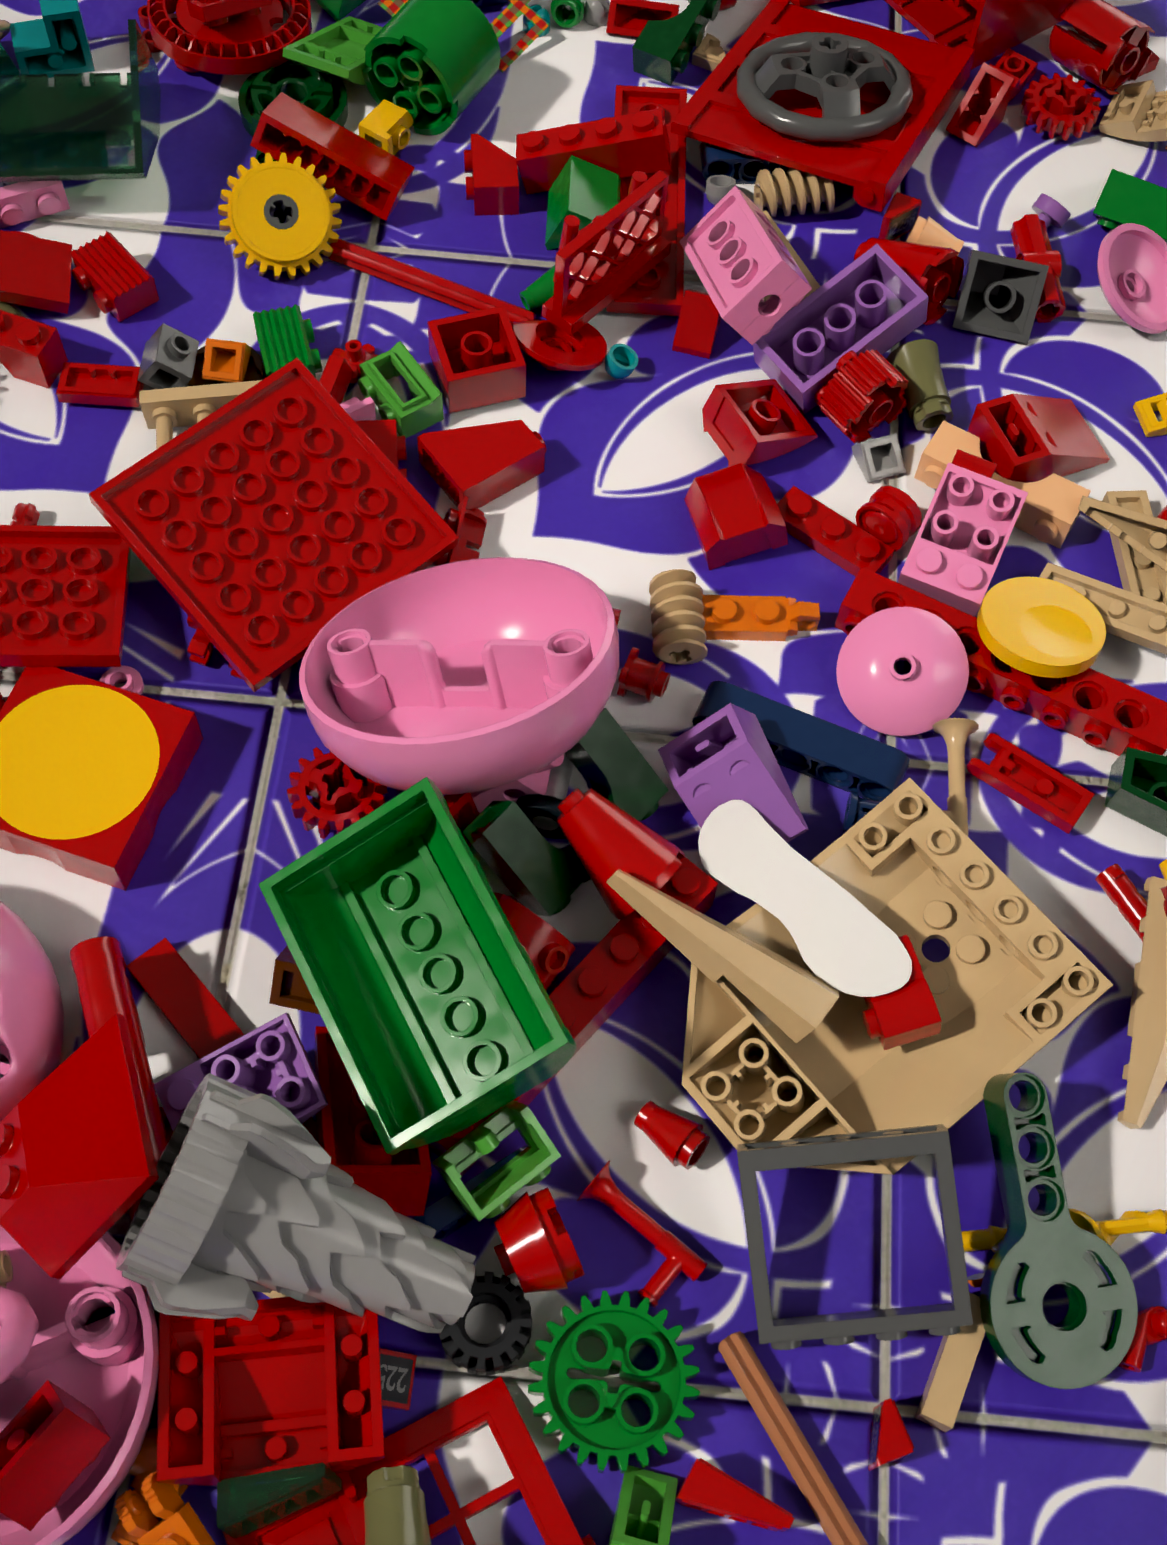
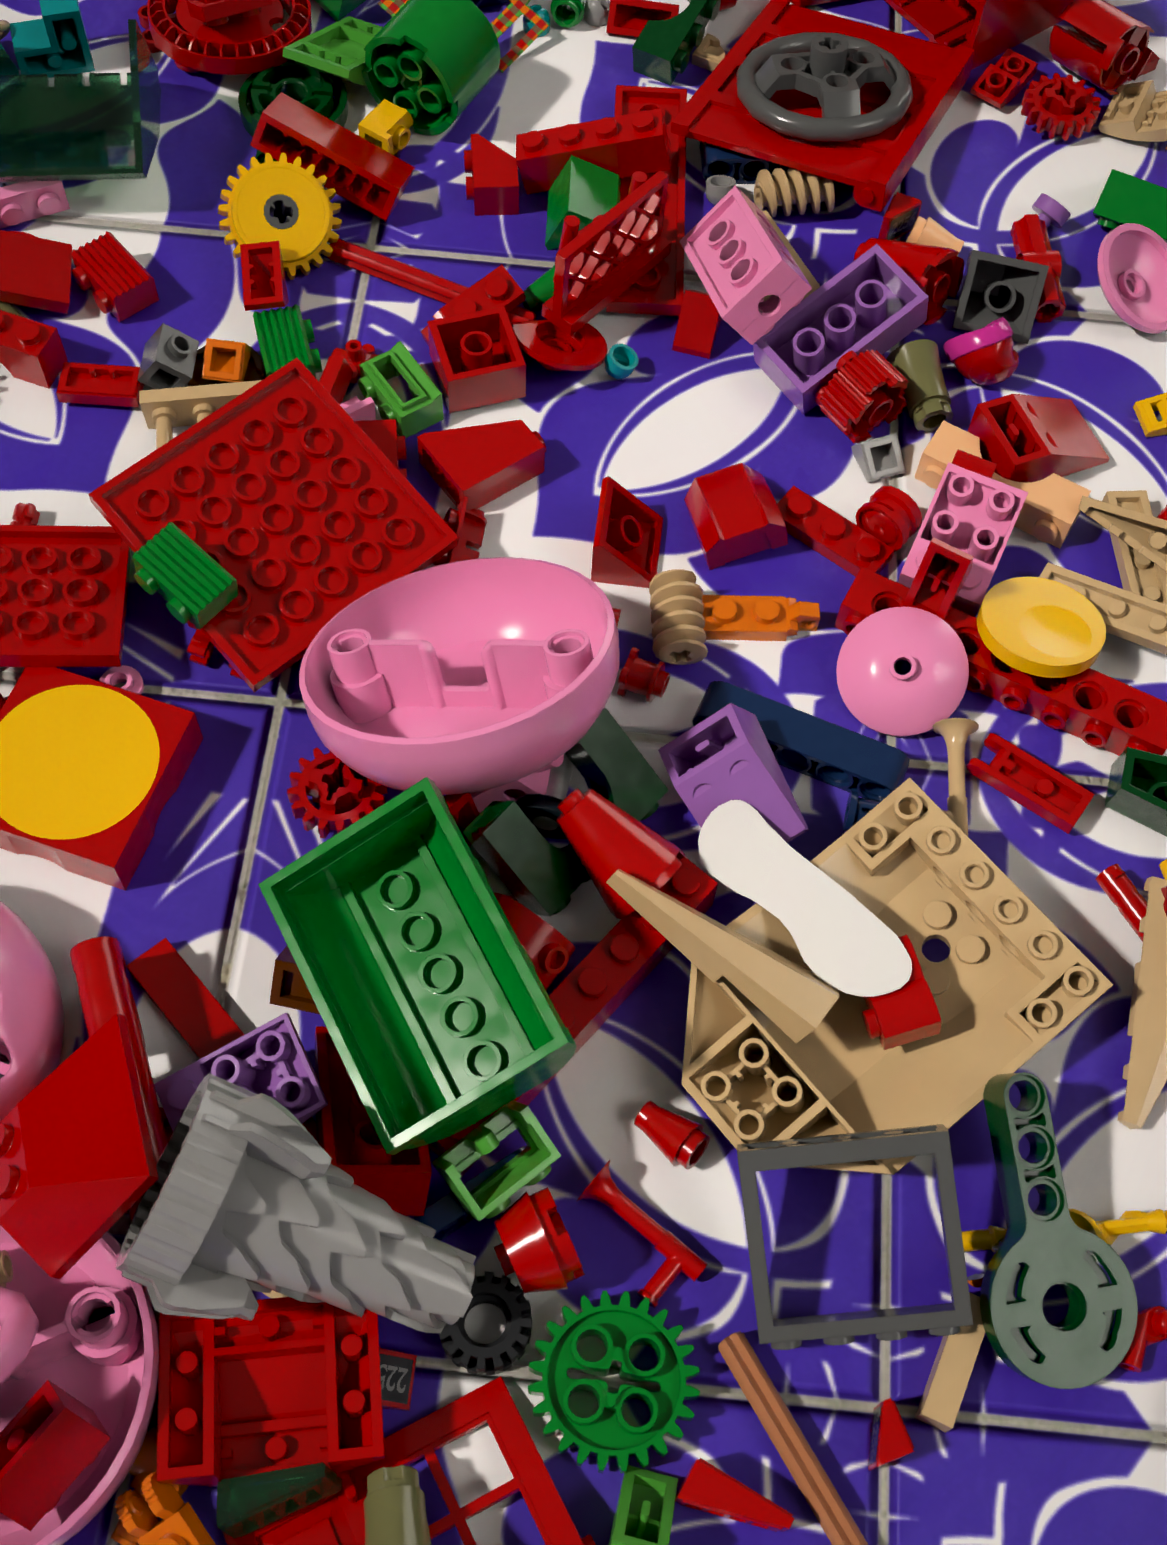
red slope [702,379,818,466] -> none
red slope [945,62,1015,148] -> none
none -> green brick [132,522,238,630]
none -> red slope [240,241,289,311]
none -> red hinge [421,264,526,346]
none -> red slope [591,476,663,588]
none -> red slope [902,537,974,620]
none -> piece [943,317,1019,386]

